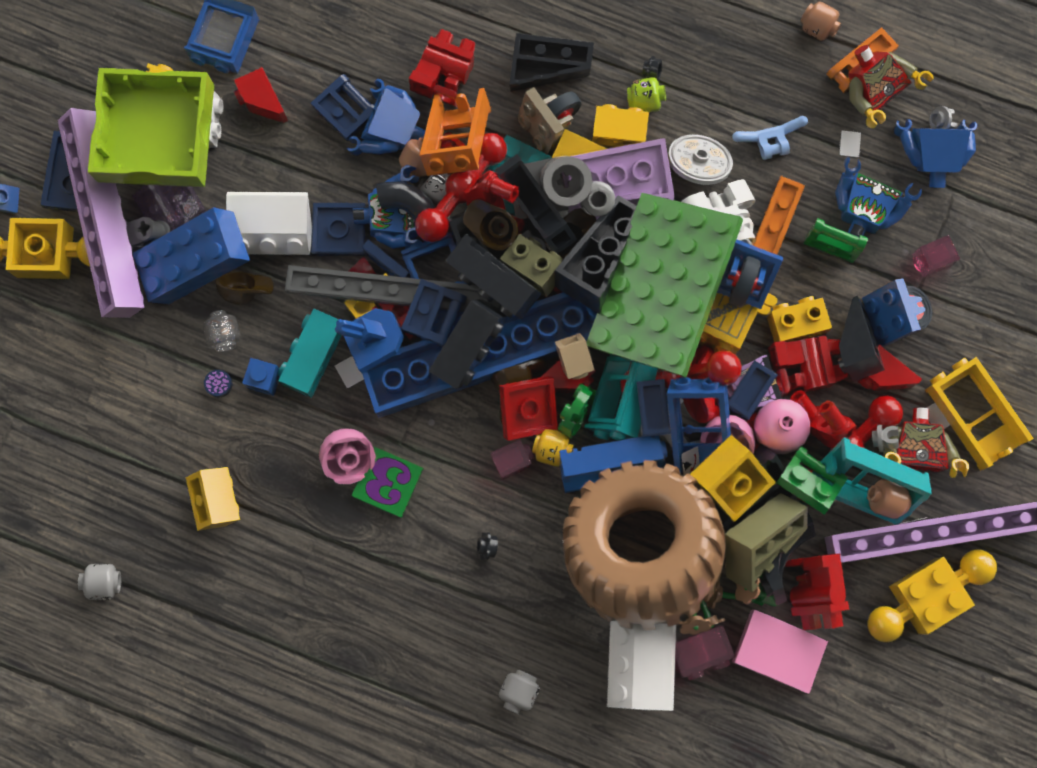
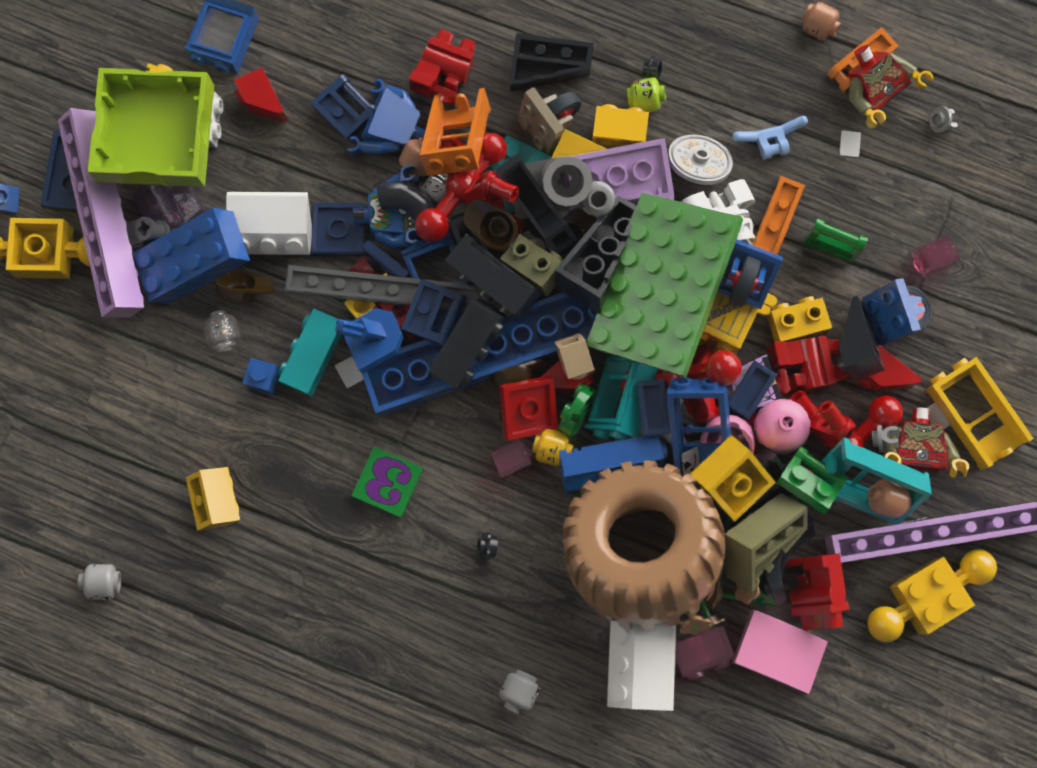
dark blue tile [204,370,233,398] -> none
bright pink cylinder [319,429,376,484] -> none
blue torso [835,157,922,237] -> none
blue torso [894,119,977,188] -> none

